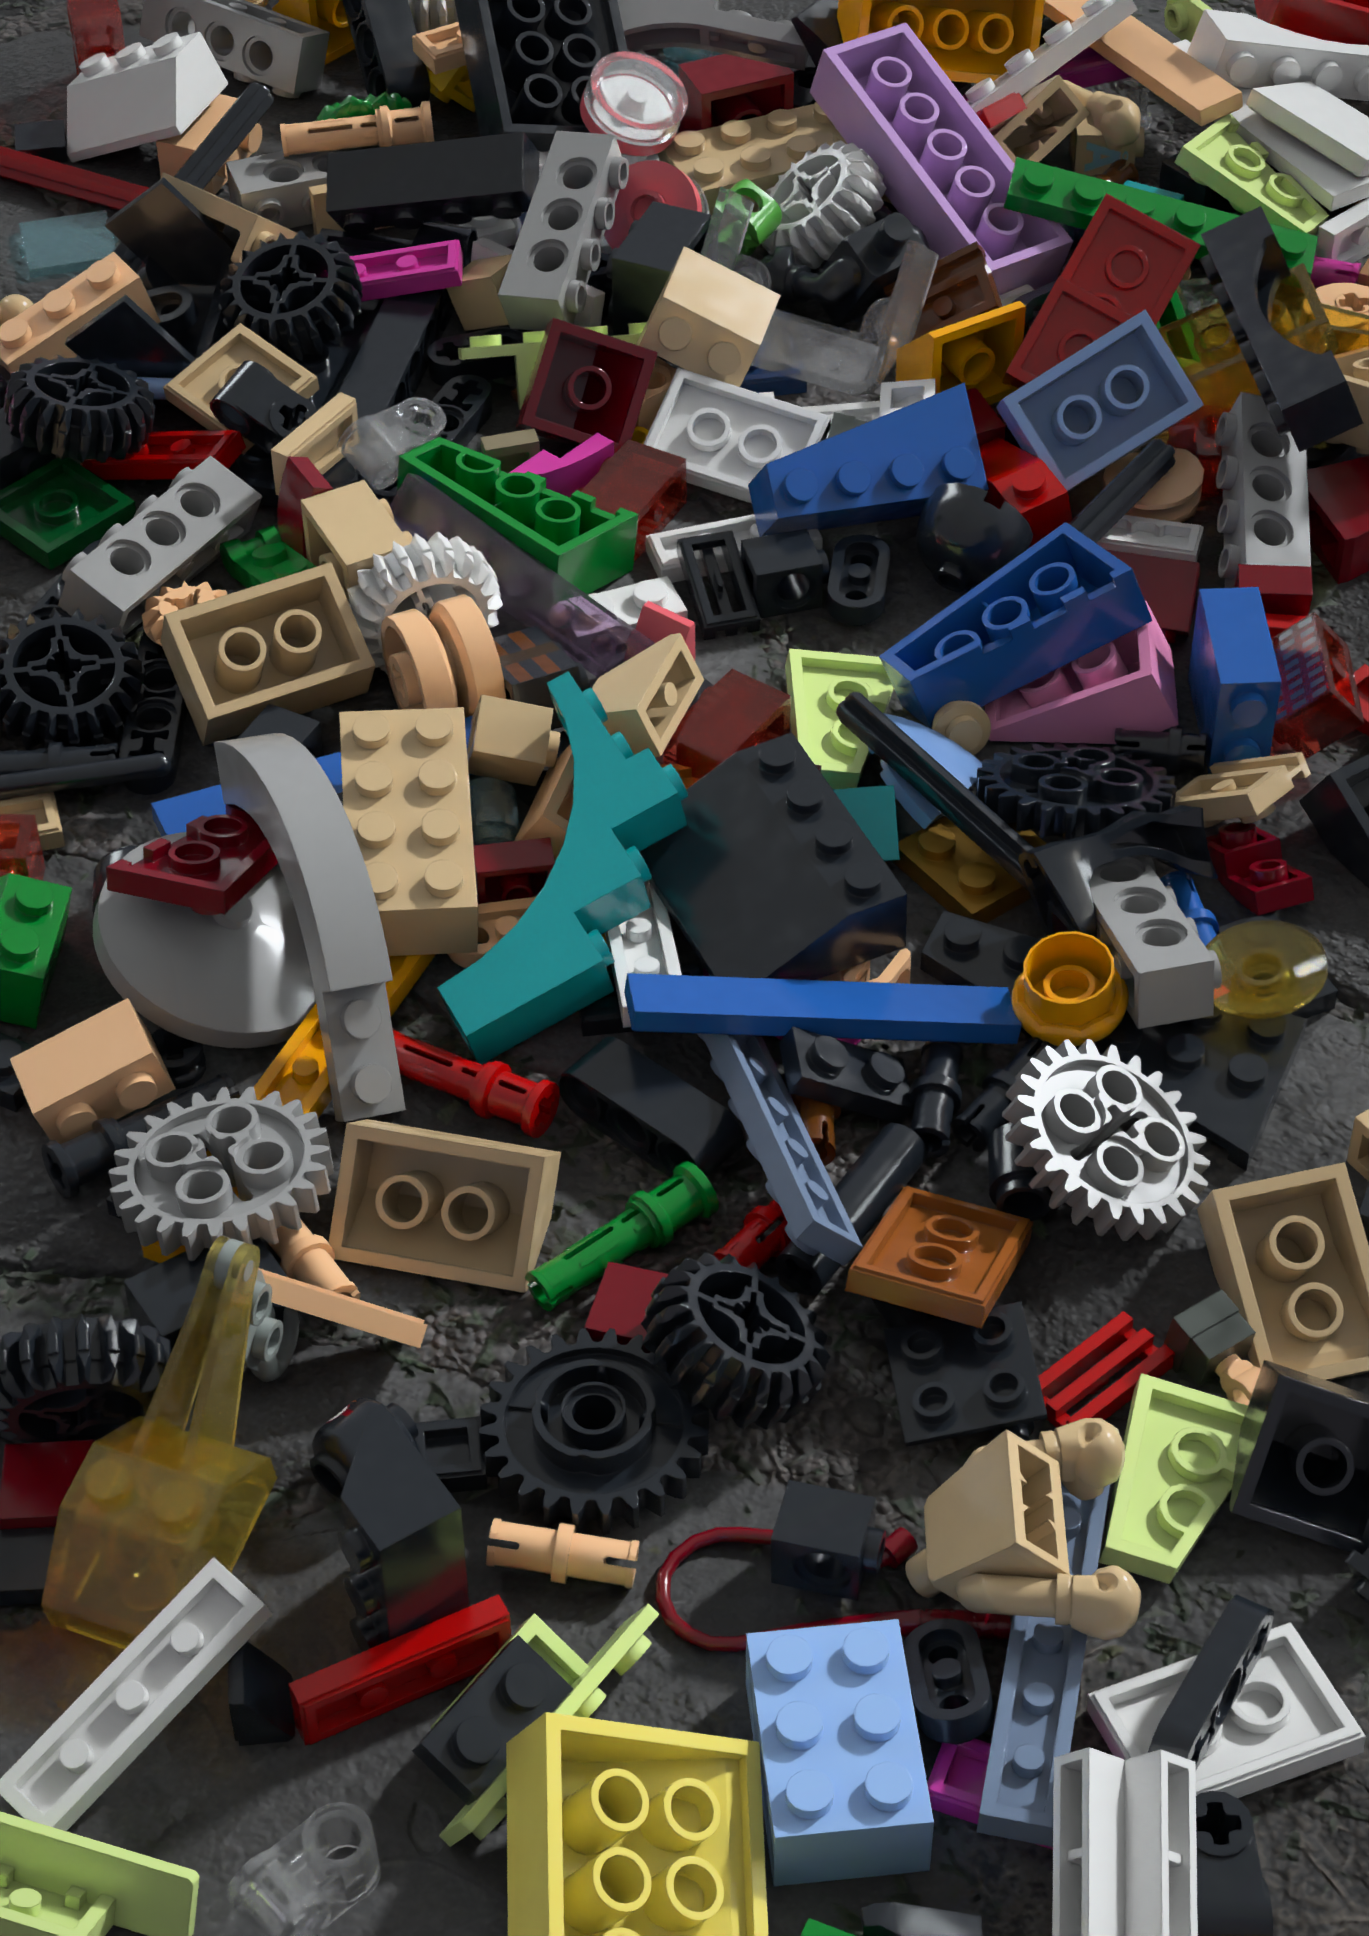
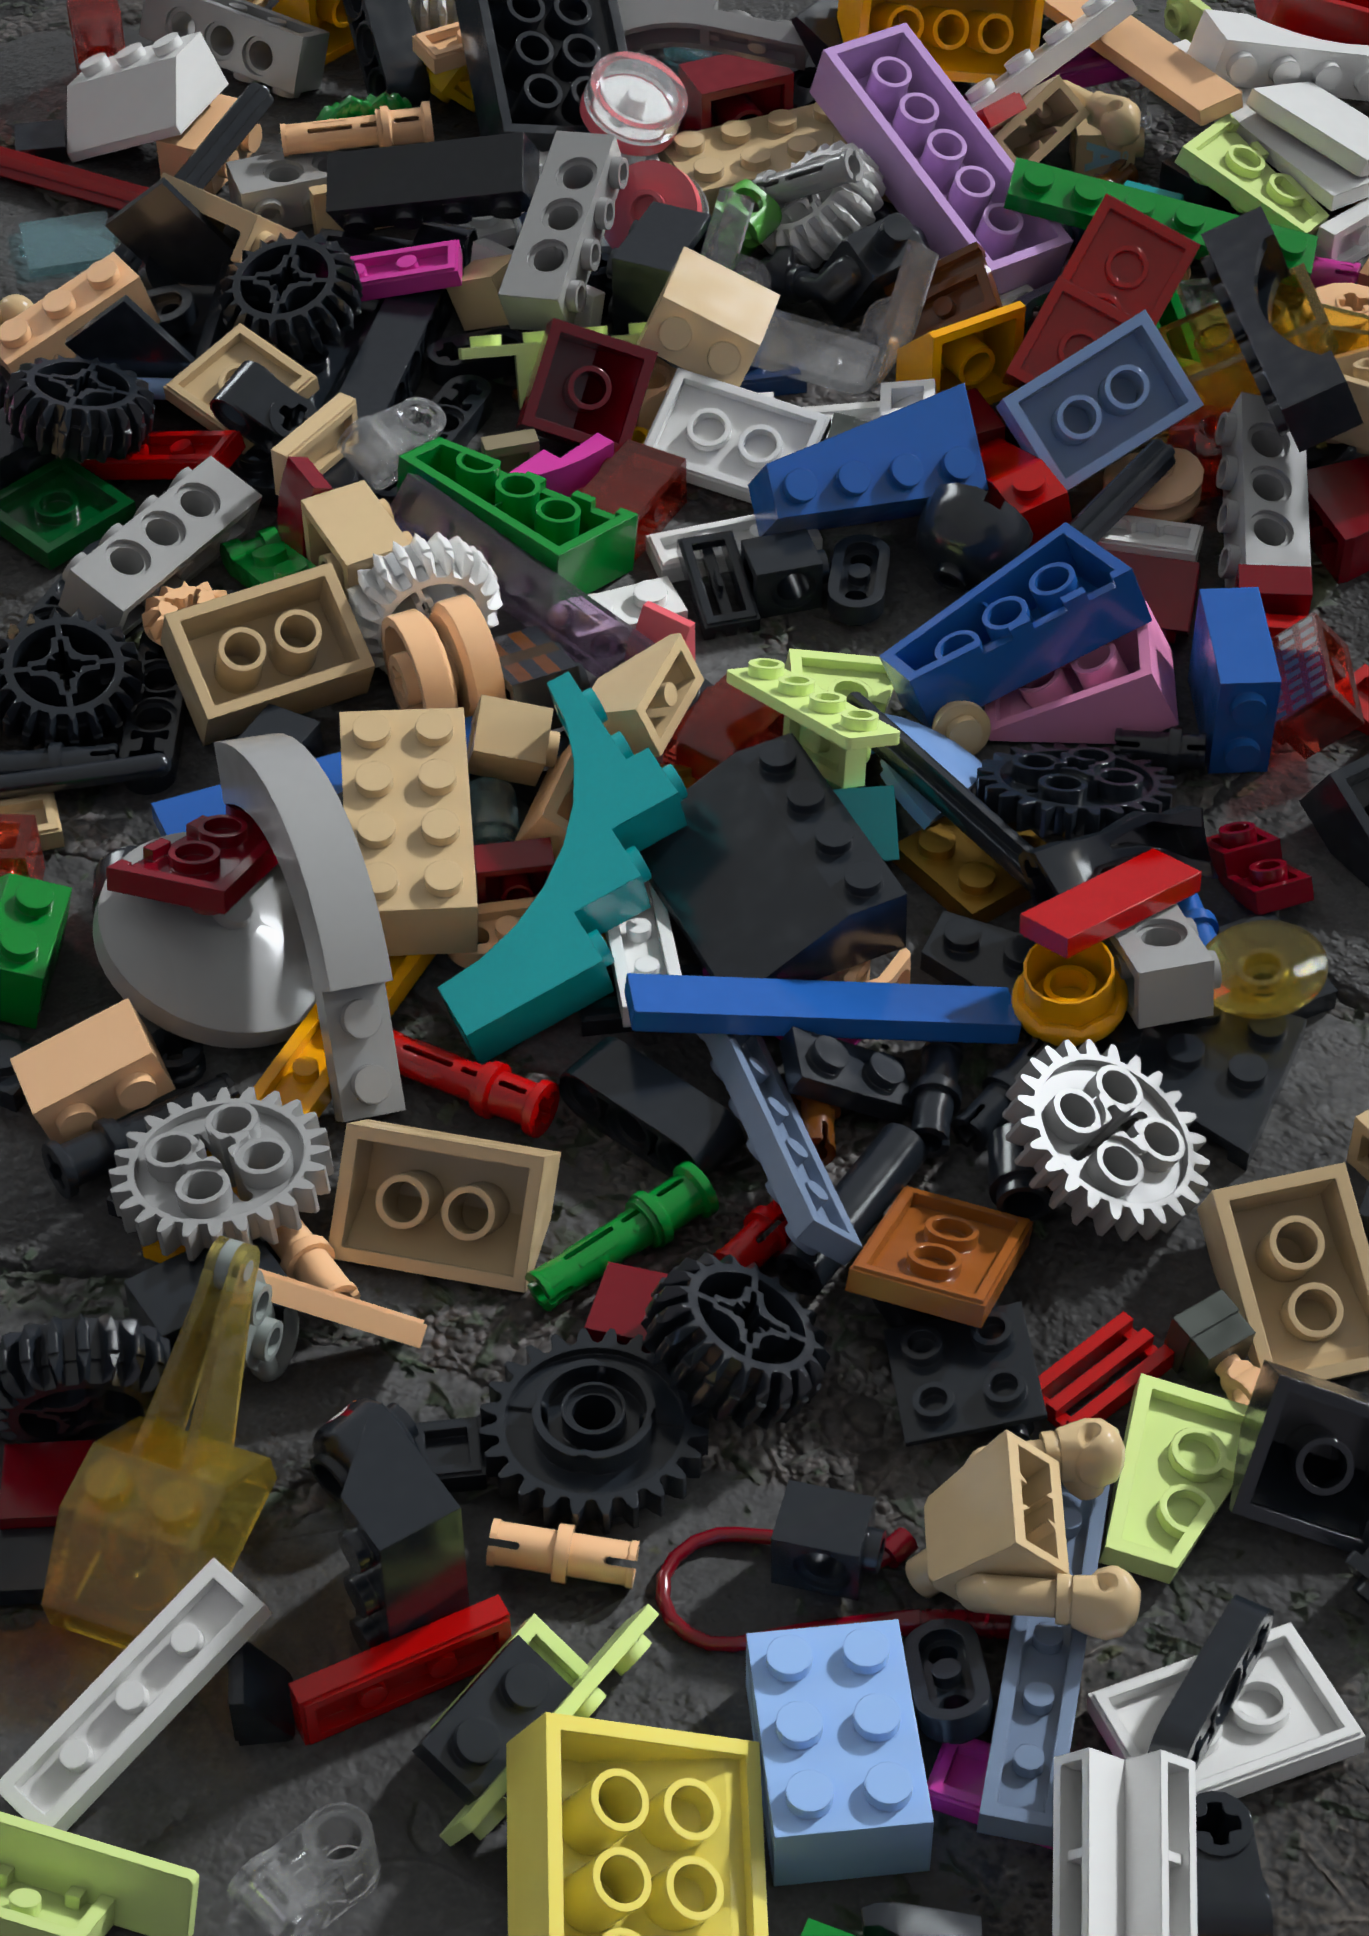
tan plate [1175,752,1311,828] -> none
none -> light grey pin [719,148,864,218]
none -> yellowish green bracket [726,658,900,789]
none -> red tile [1019,848,1202,959]

